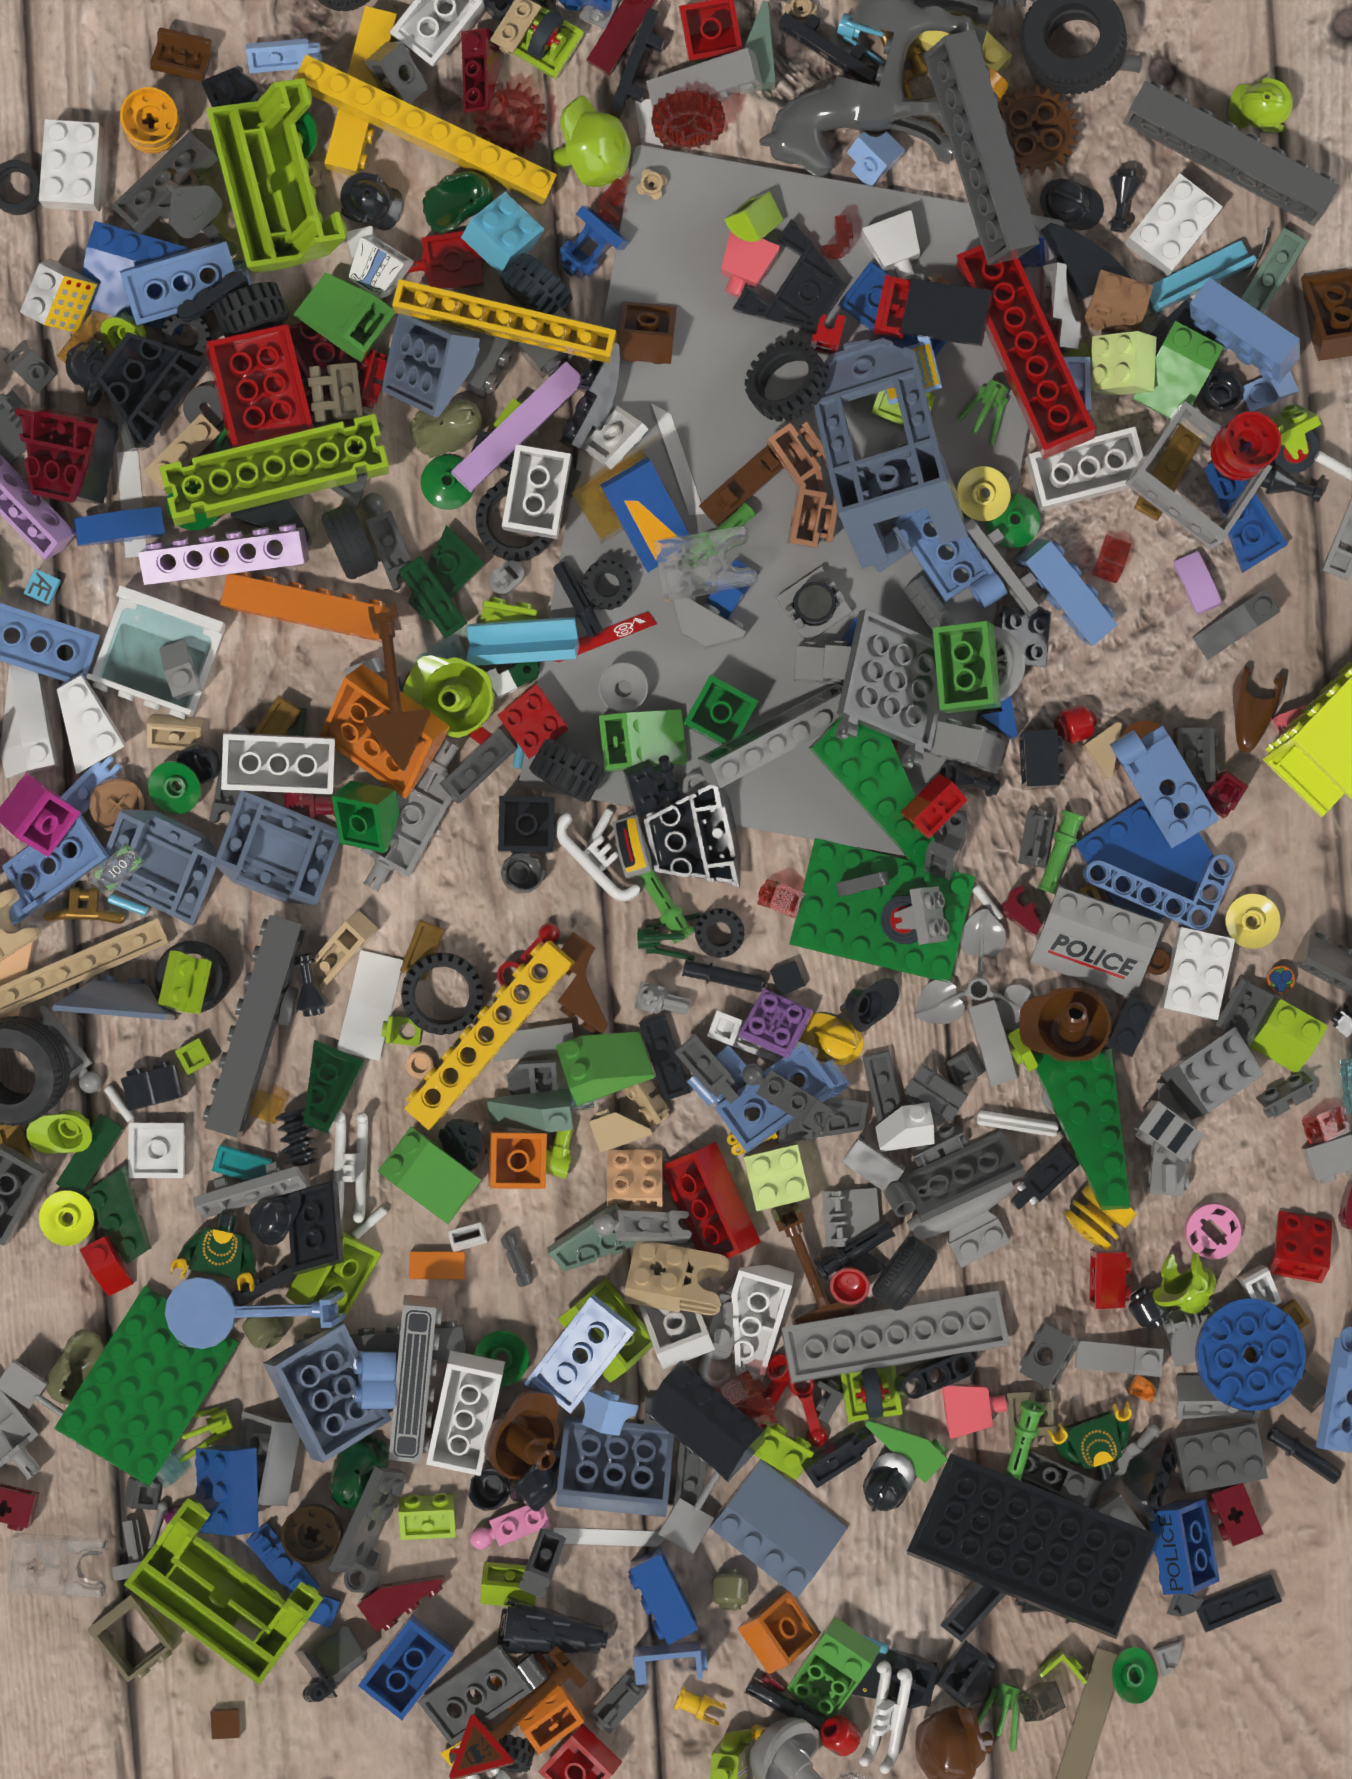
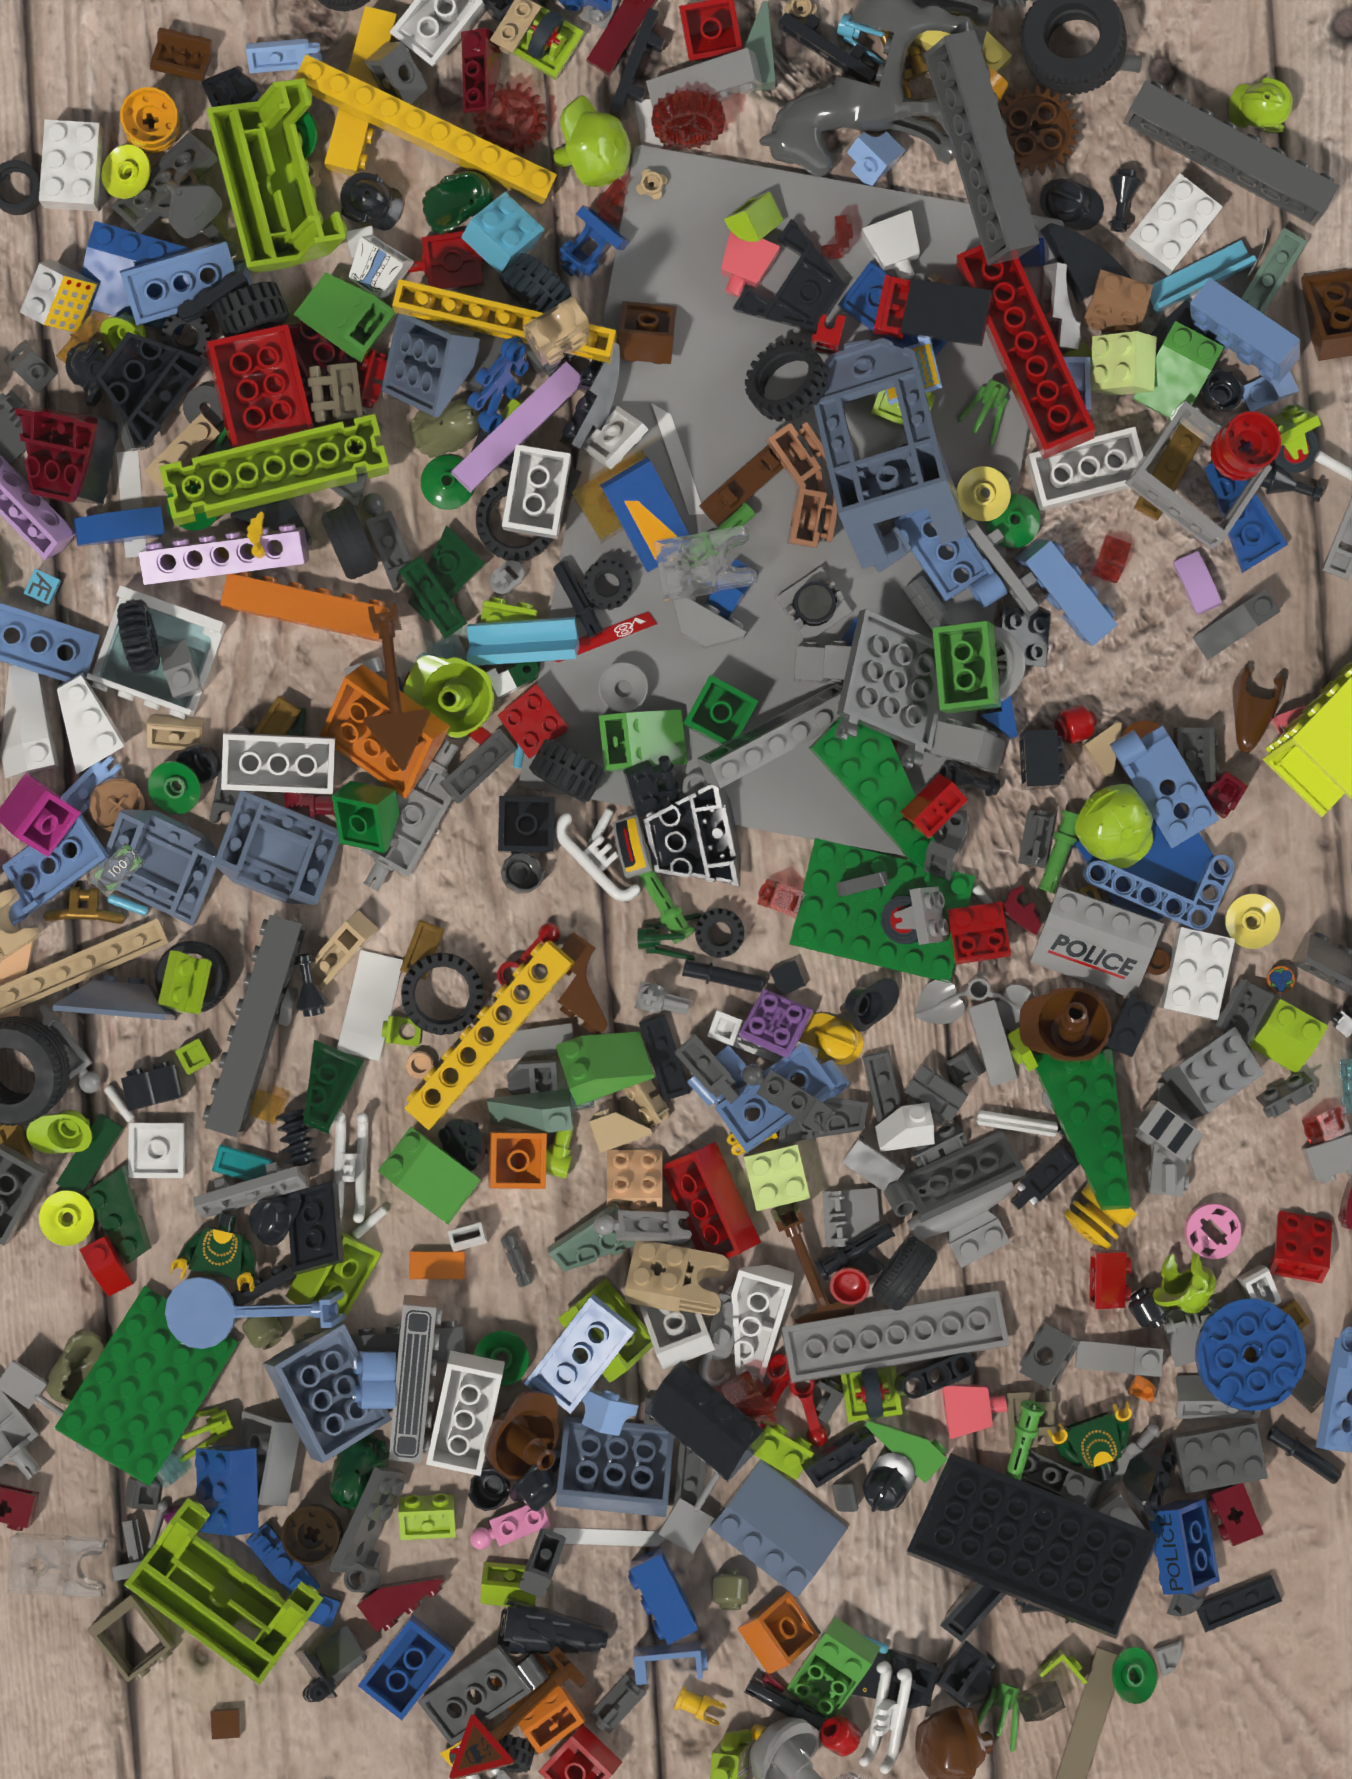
none -> neon yellow dish [101,145,151,199]
none -> black gear [117,599,160,674]
none -> yellow piece [246,512,266,559]
none -> blue plant [468,336,529,434]
none -> tan brick [523,296,590,366]
none -> dark grey slope [832,1480,859,1512]
none -> red plate [947,901,1011,965]
none -> lime piece [1075,784,1153,869]

